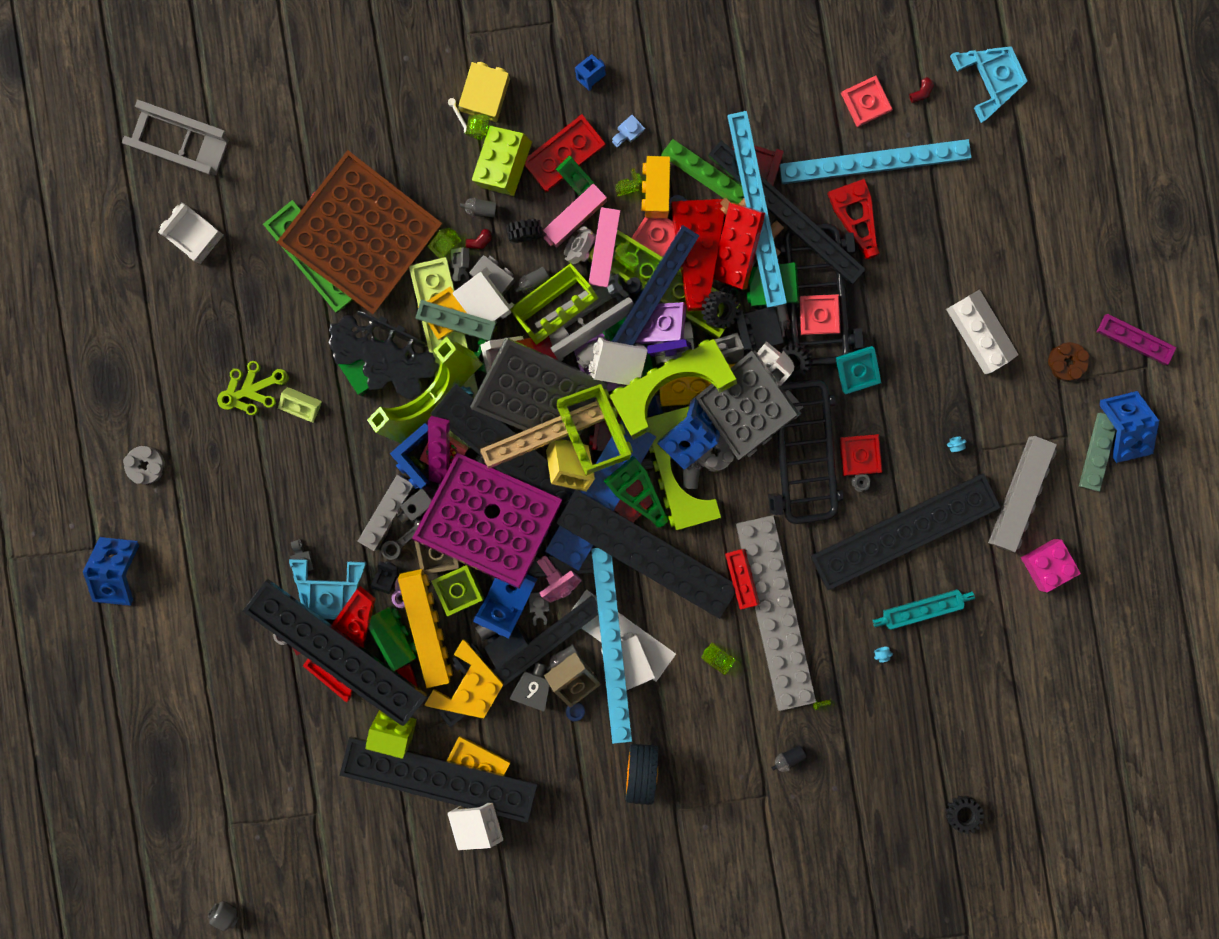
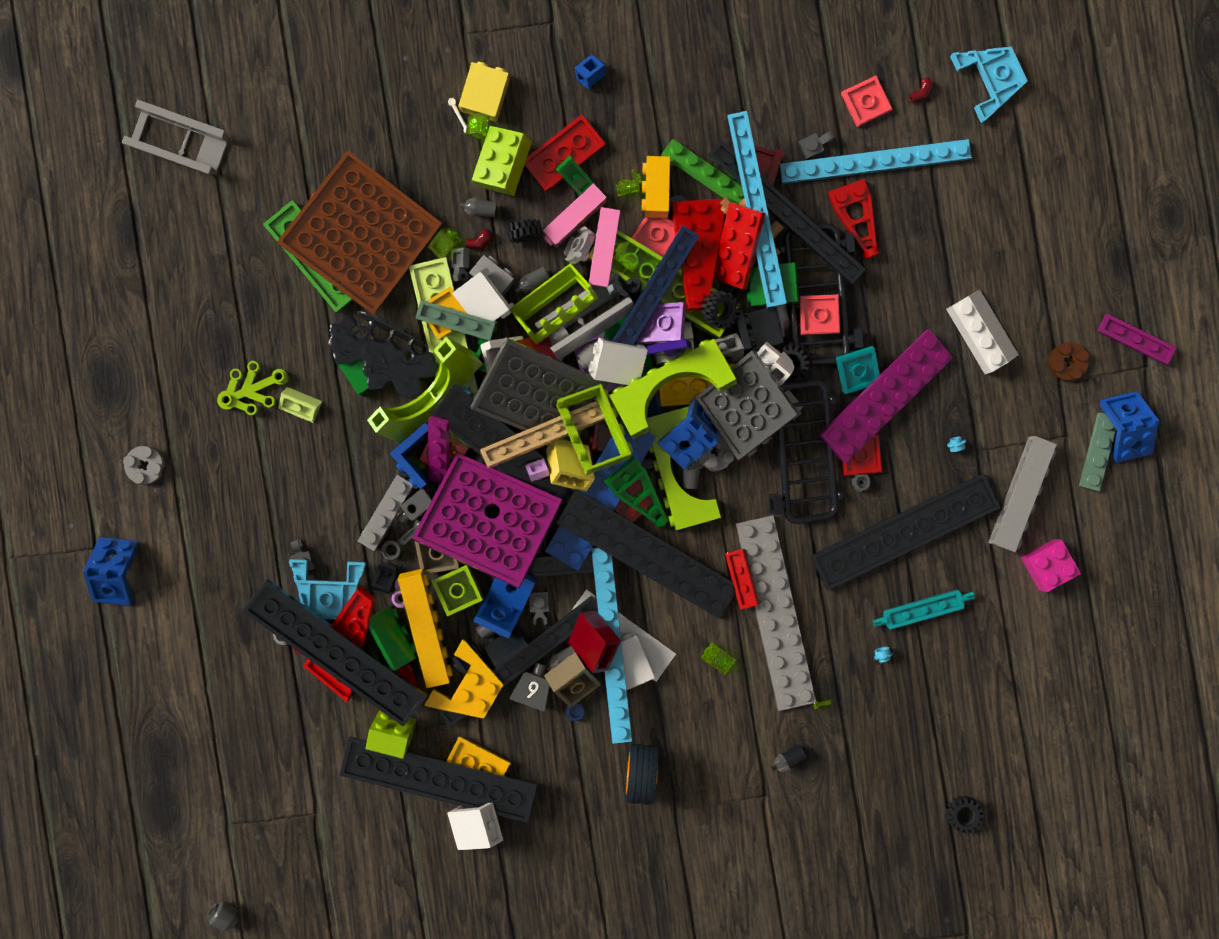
white panel [158,203,223,264] -> none
bright pink piece [537,555,582,602] -> none
light blue plate [612,115,645,147] -> none
none -> lavender plate [525,459,550,482]
none -> dark red brick [568,611,621,673]
none -> dark grey plate [798,131,834,160]
none -> magenta plate [819,330,953,463]

